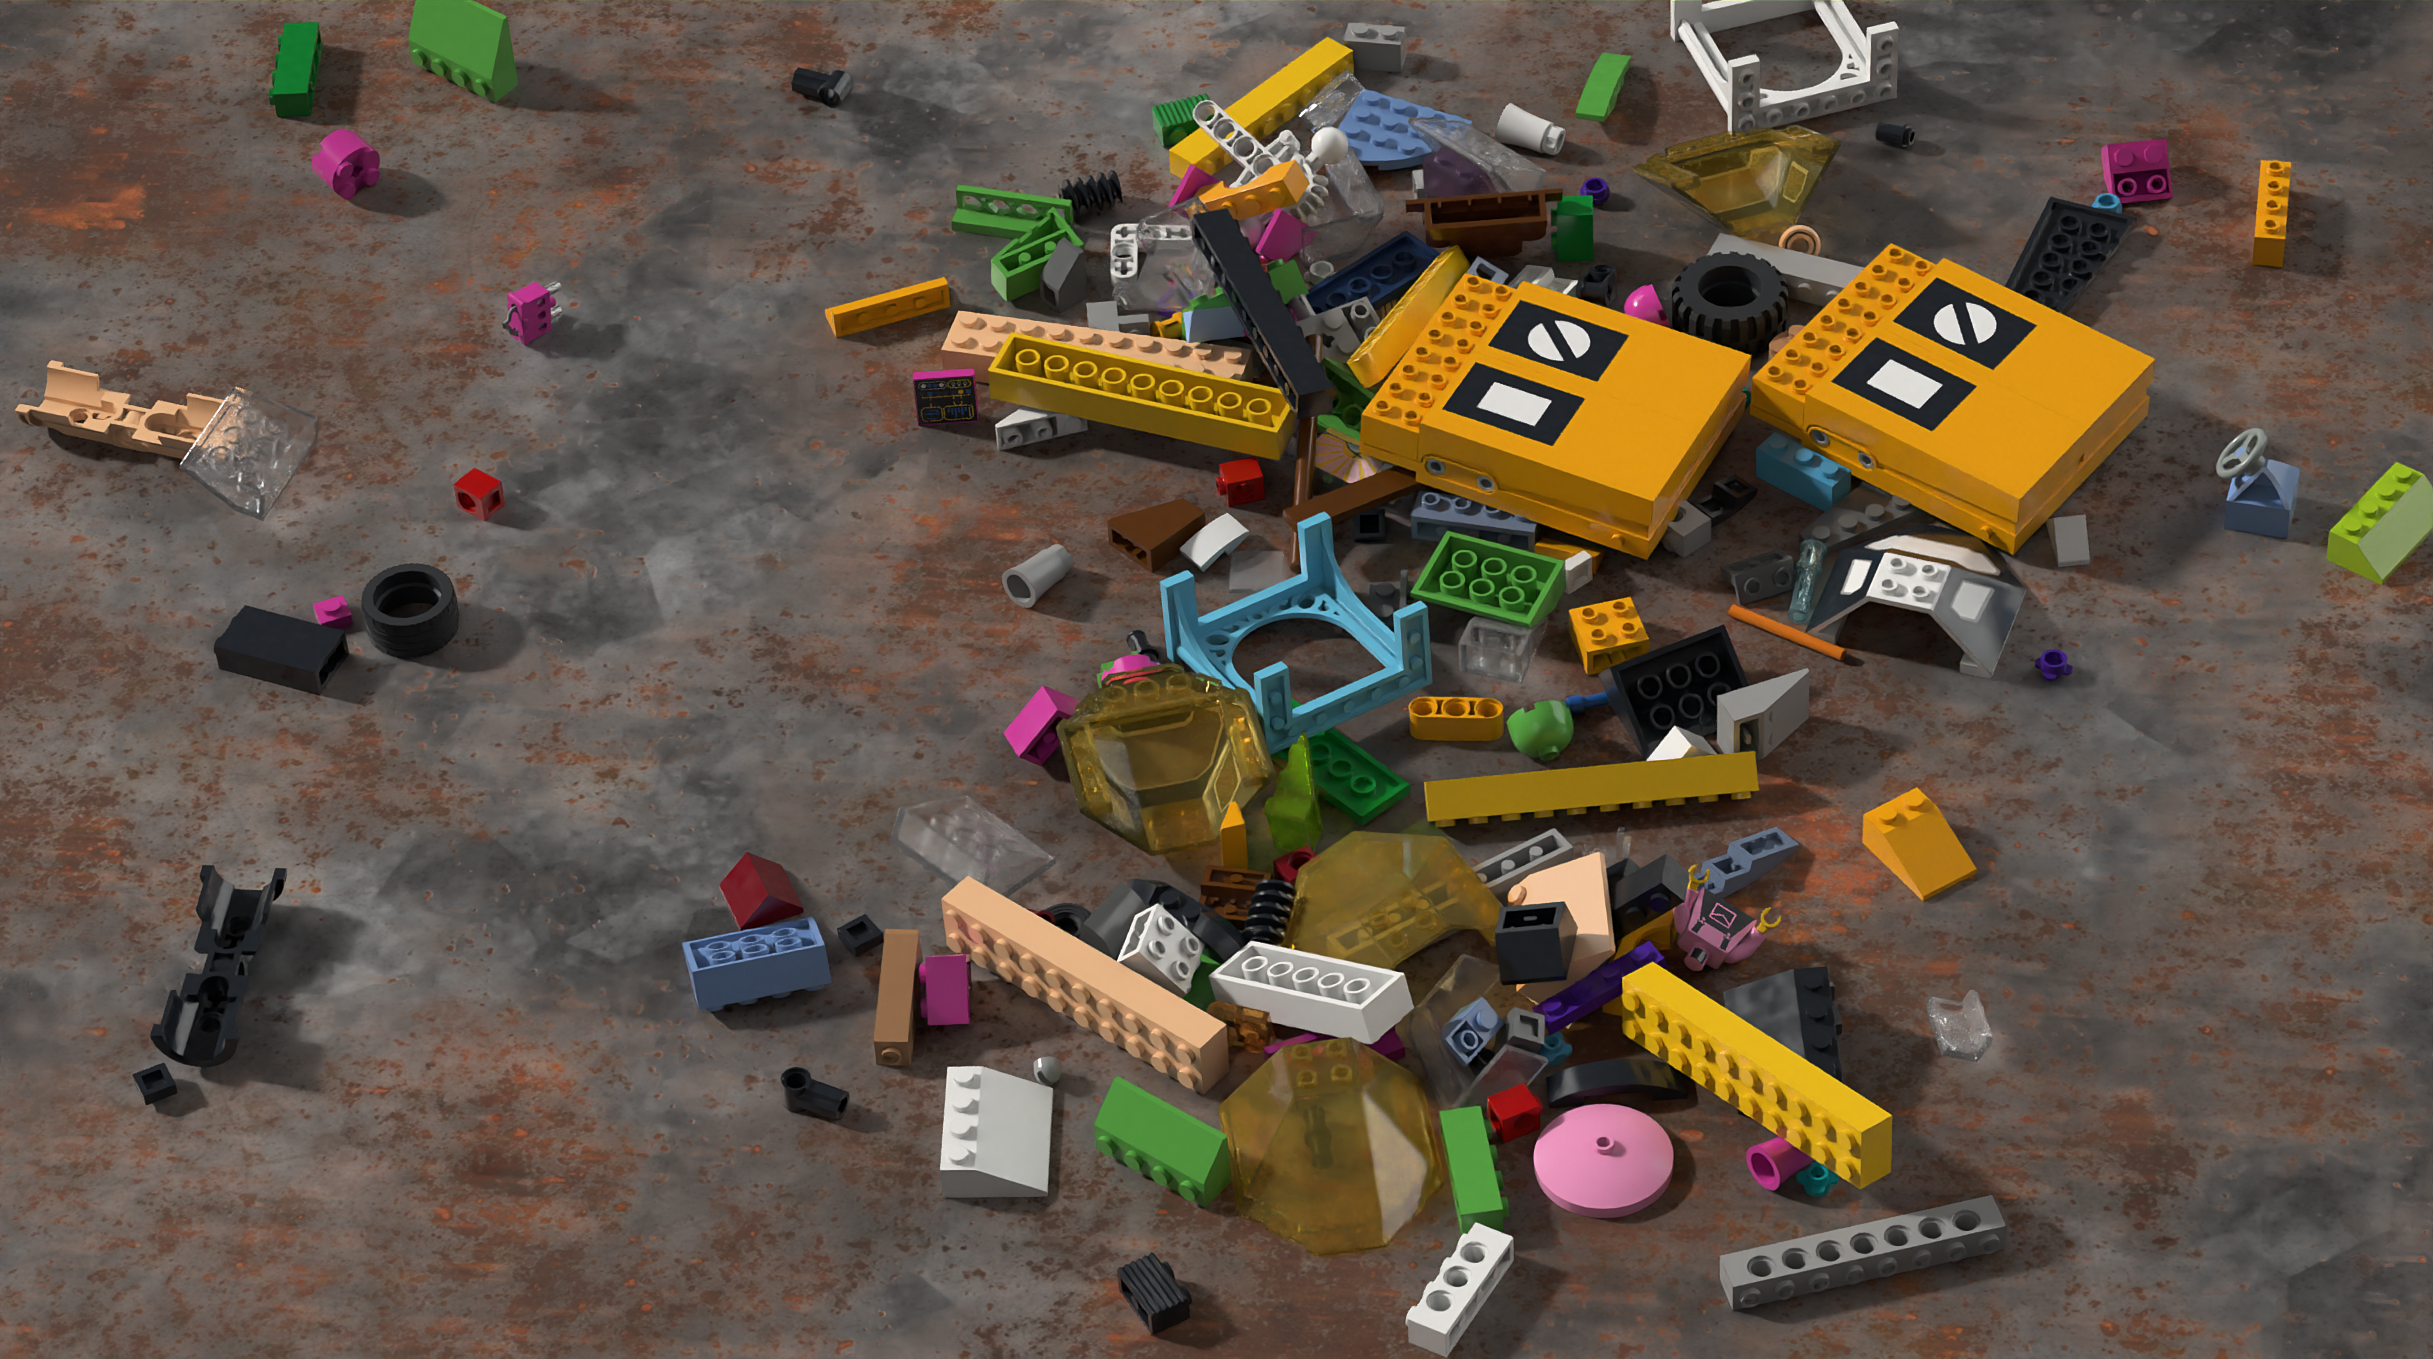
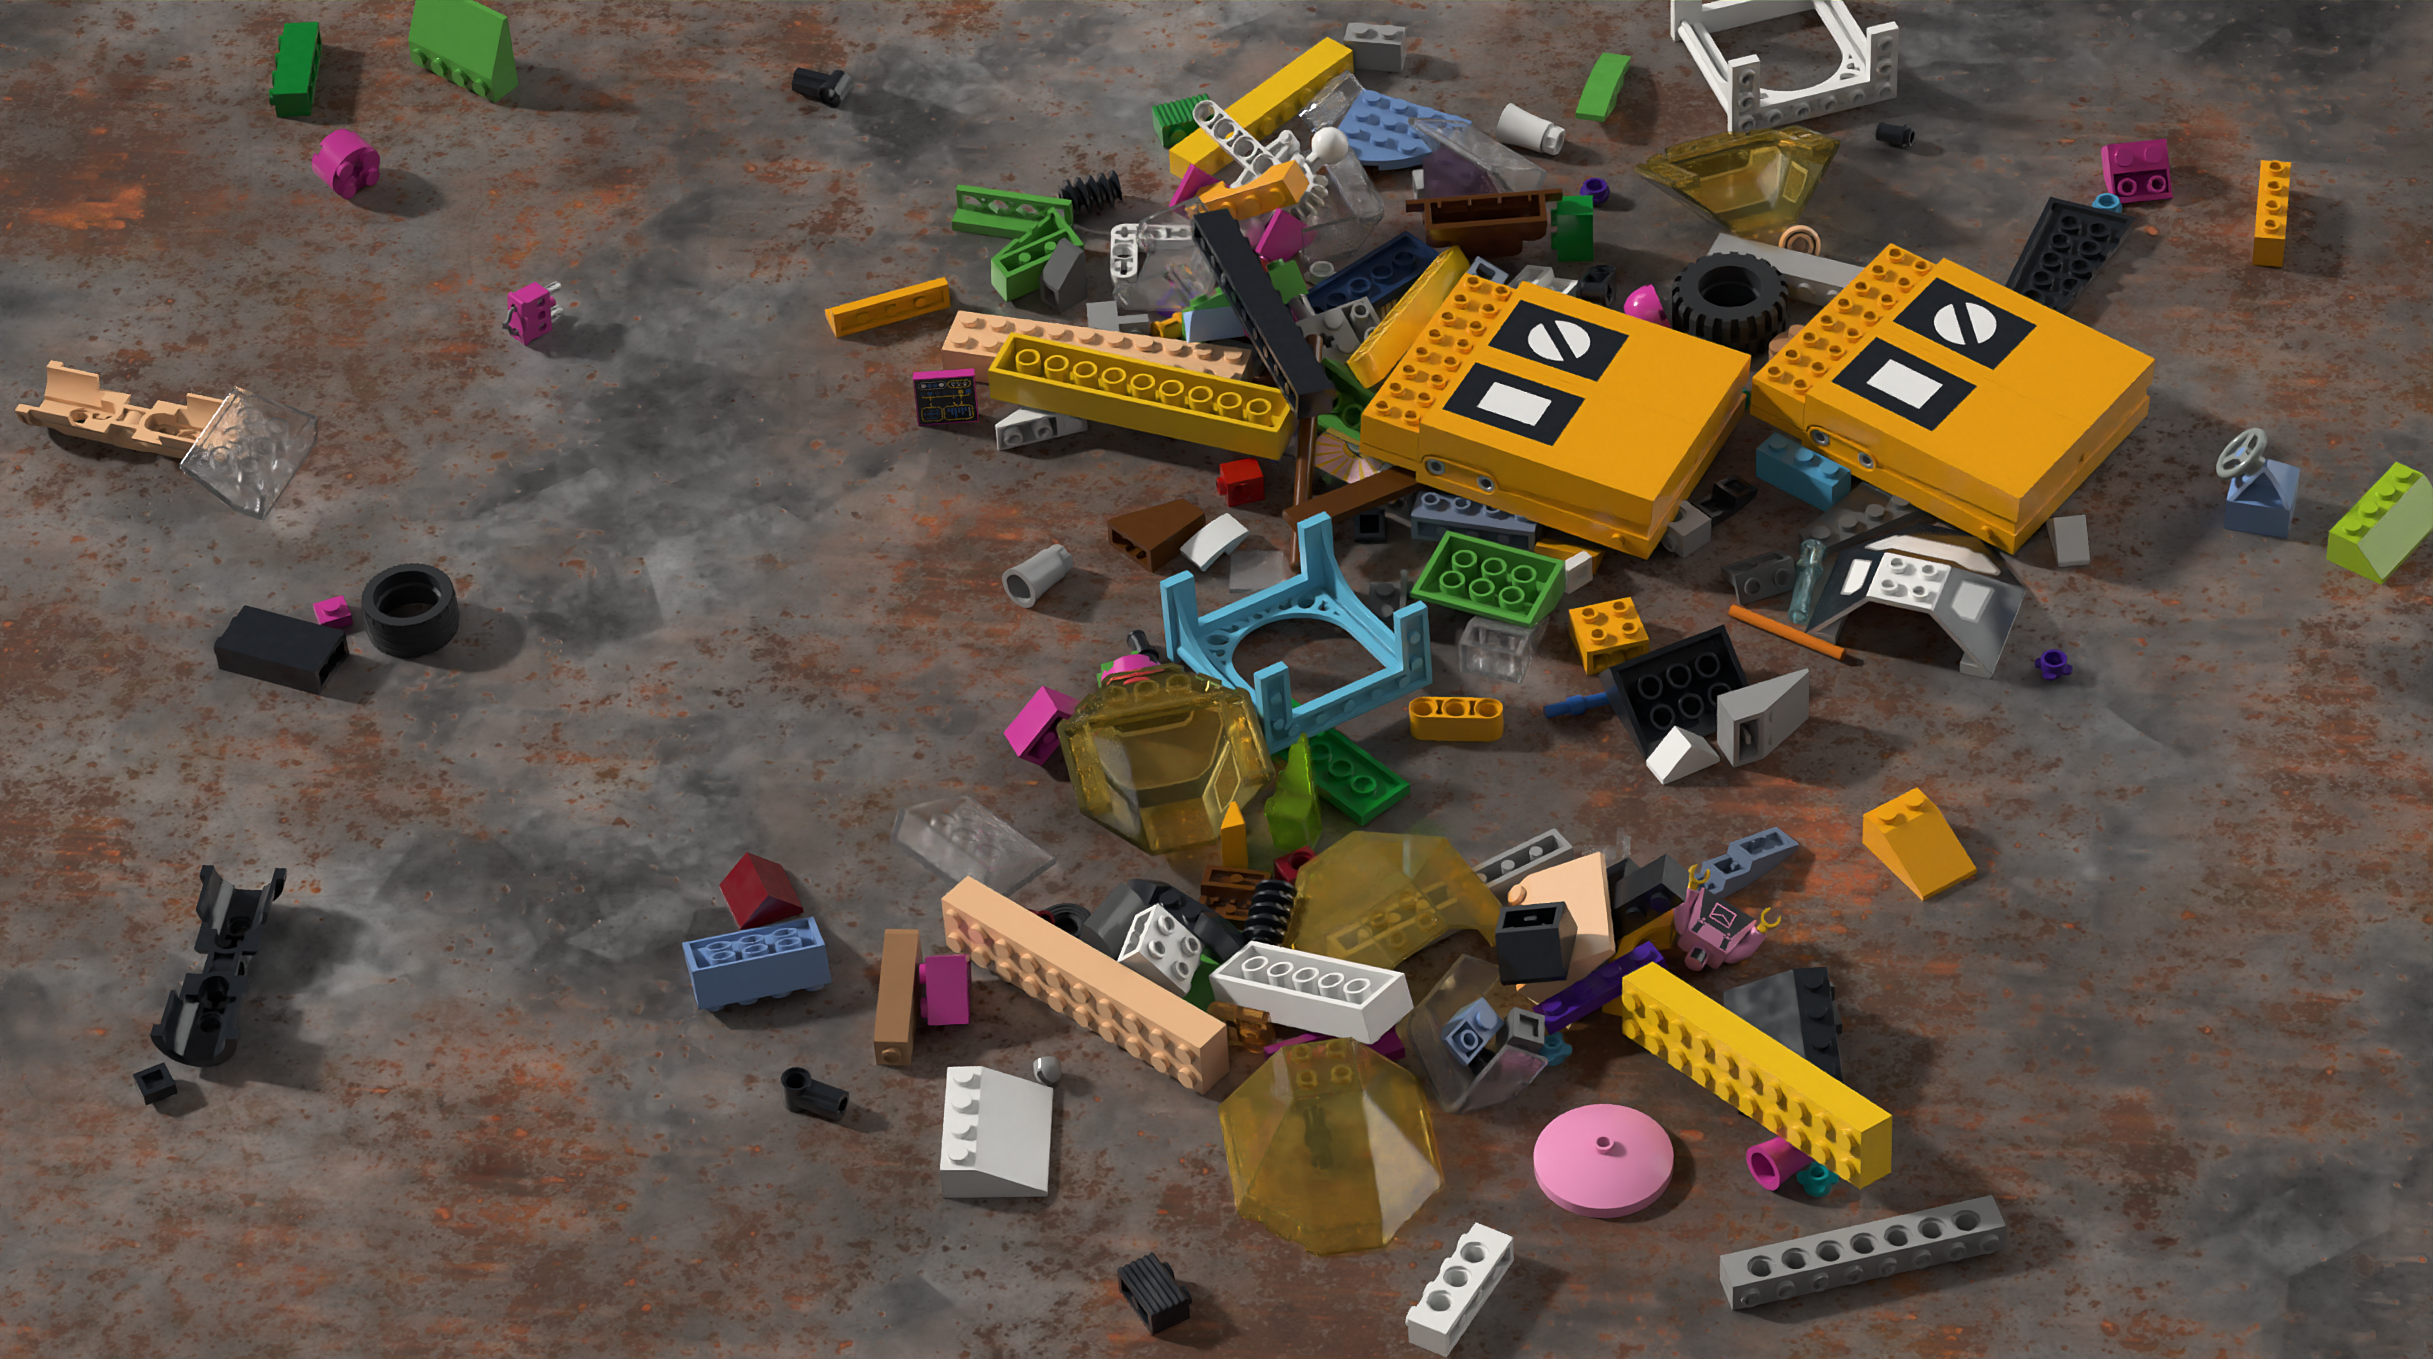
red brick [453,468,506,521] -> none
black plate [837,914,884,957] -> none
bright green slope [1094,1076,1231,1208] -> none
yellow brick [1424,751,1759,827] -> none
bright green brick [1439,1106,1509,1235] -> none
red brick [1487,1083,1543,1144] -> none
bright green cylinder [1506,700,1574,761] -> none
black slope [1546,1059,1687,1108] -> none
clear bracket [1926,990,1993,1062] -> none

